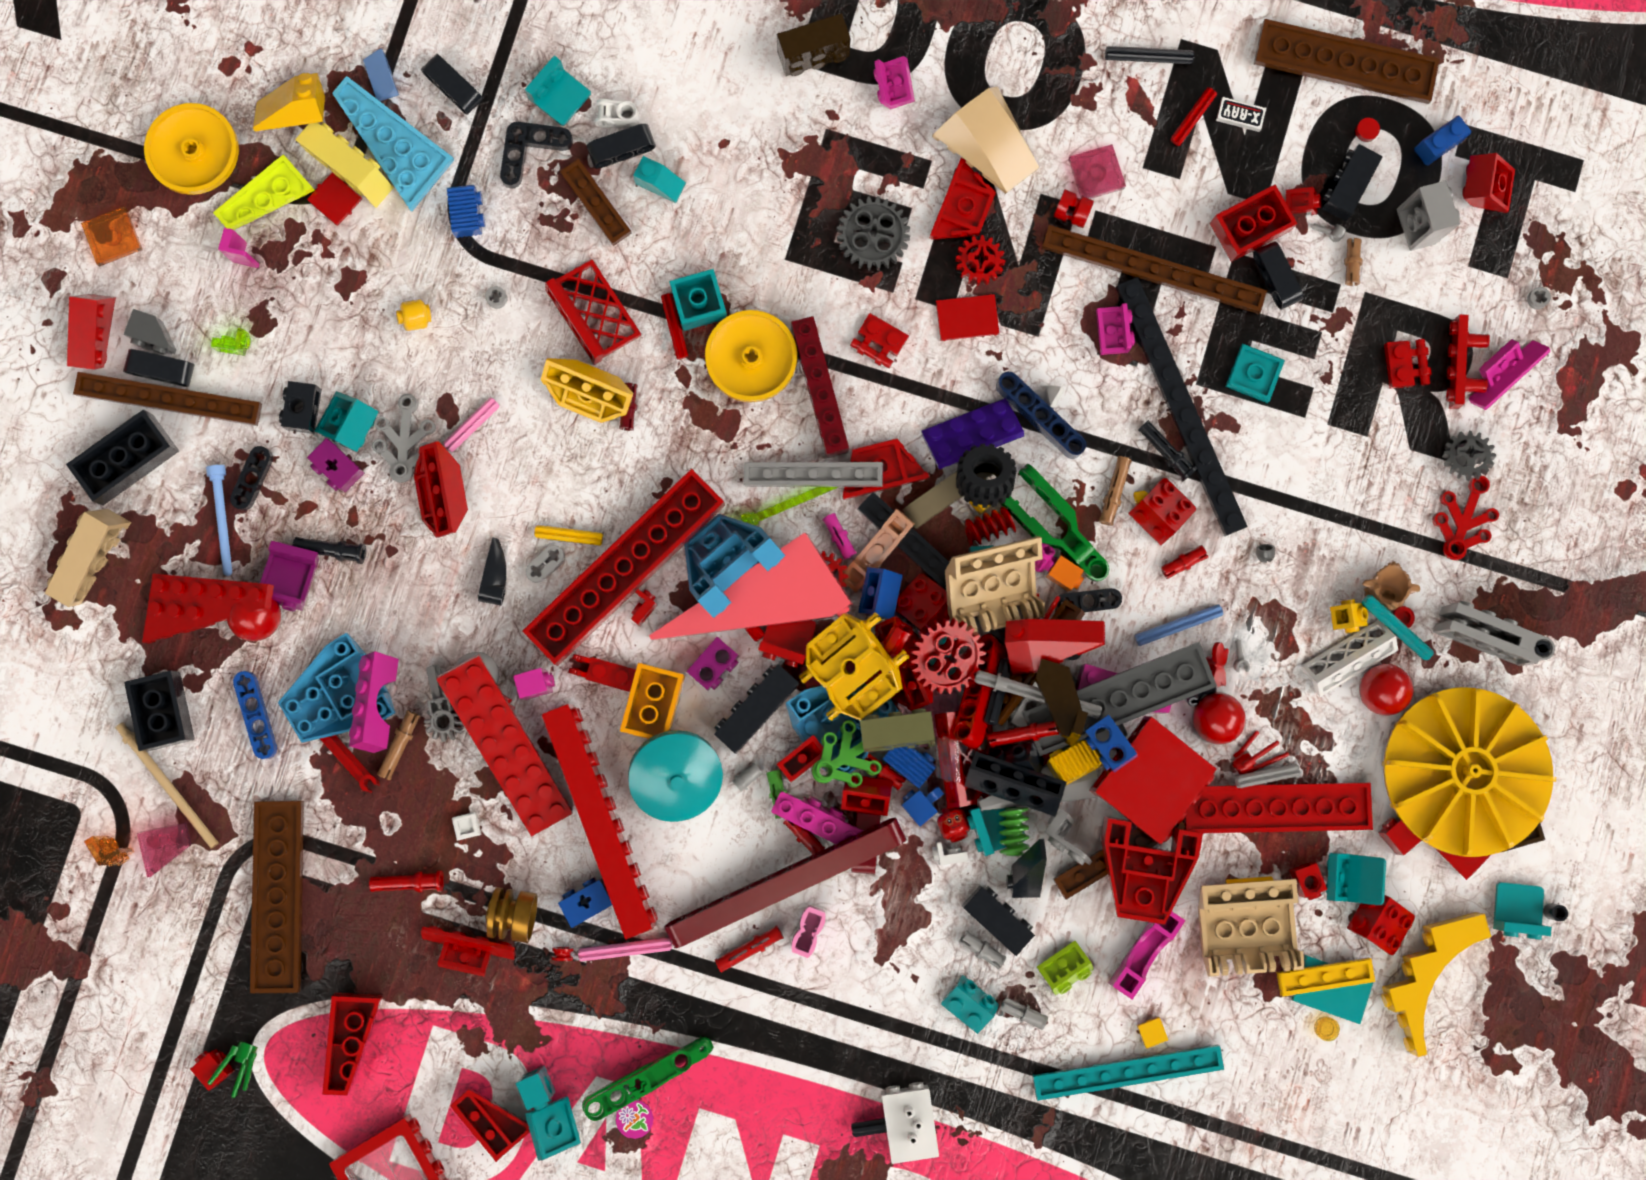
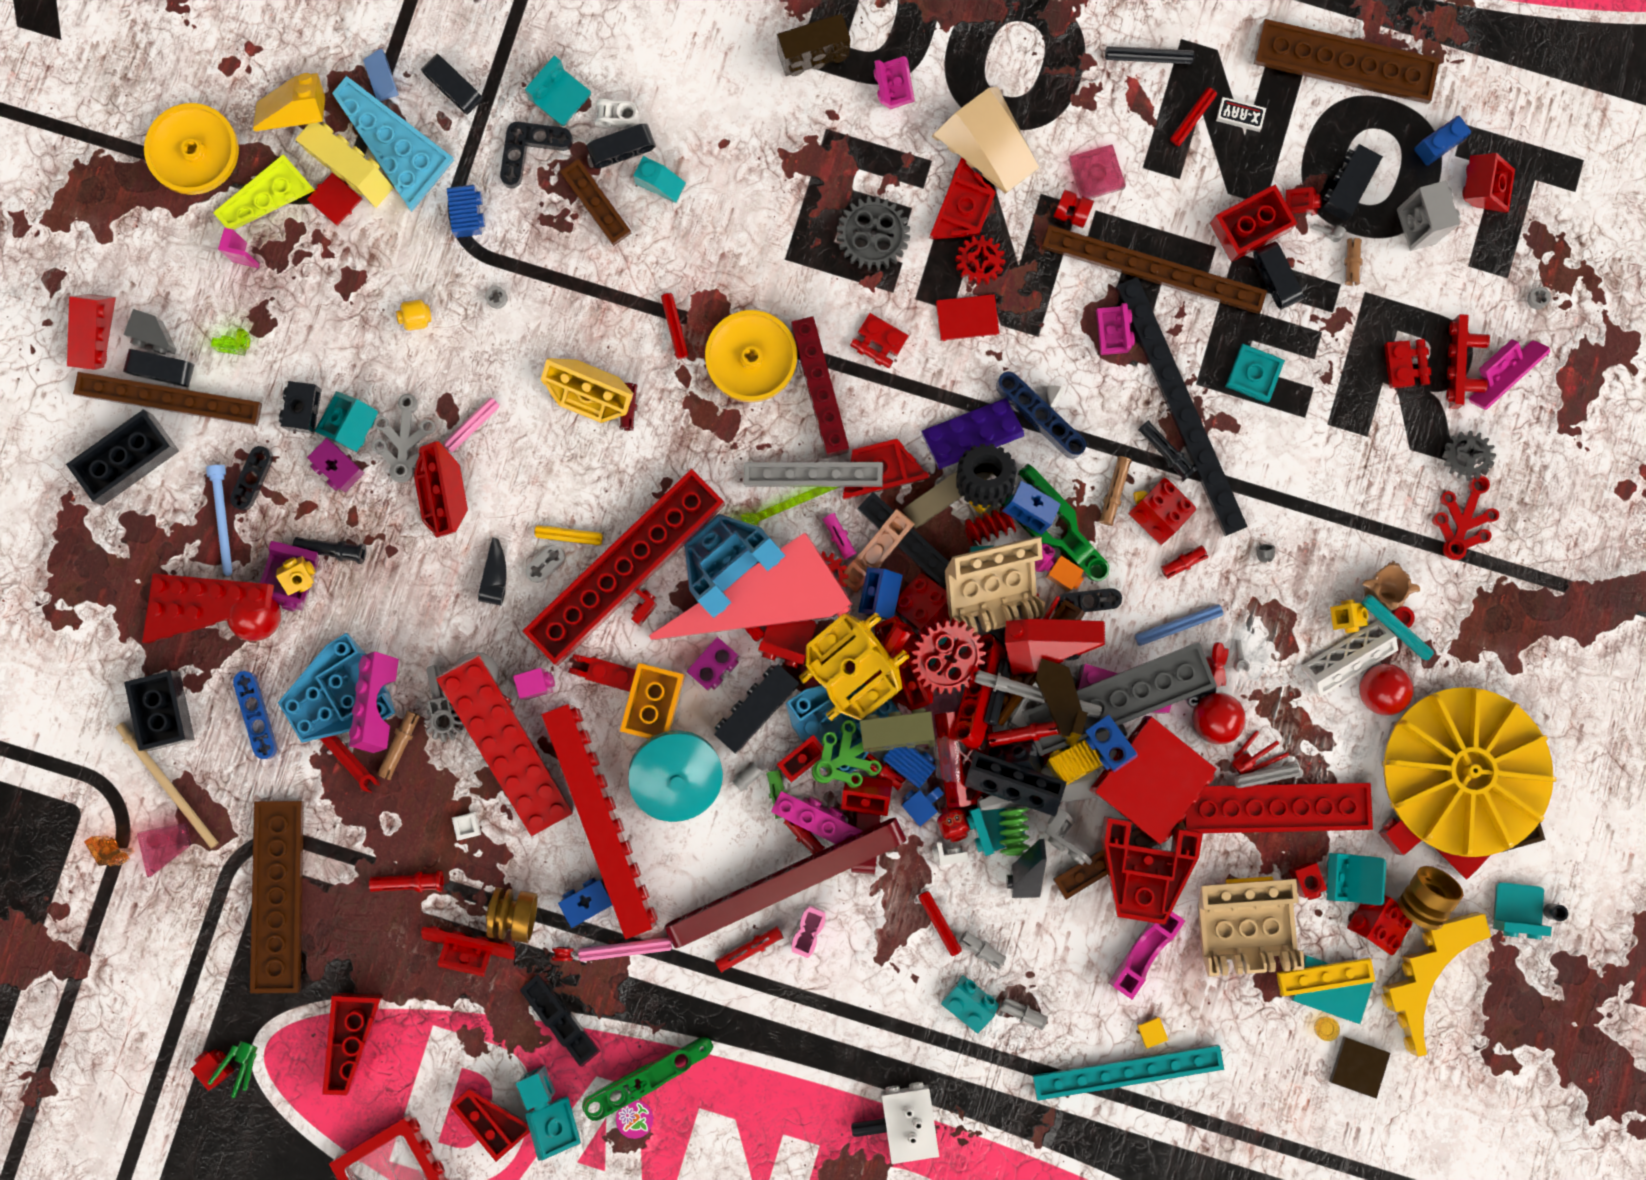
tan wedge [45,509,131,607] -> none
clear orange tile [81,207,143,267] -> none
red fence [545,259,641,365] -> none
teal brick [669,269,727,331] -> none
black brick [962,885,1035,956] -> none
lime bracket [1037,941,1094,996] -> none
red tile [1355,118,1380,142] -> none
light grey hinge [1433,601,1555,666] -> none
none -> yellow brick [276,556,316,596]
none -> black slope [520,974,600,1067]
none -> red axle [918,891,962,957]
none -> blue brick [1002,480,1061,535]
none -> dark brown tile [1329,1036,1391,1099]
none -> pearl gold wheel [1398,866,1464,930]

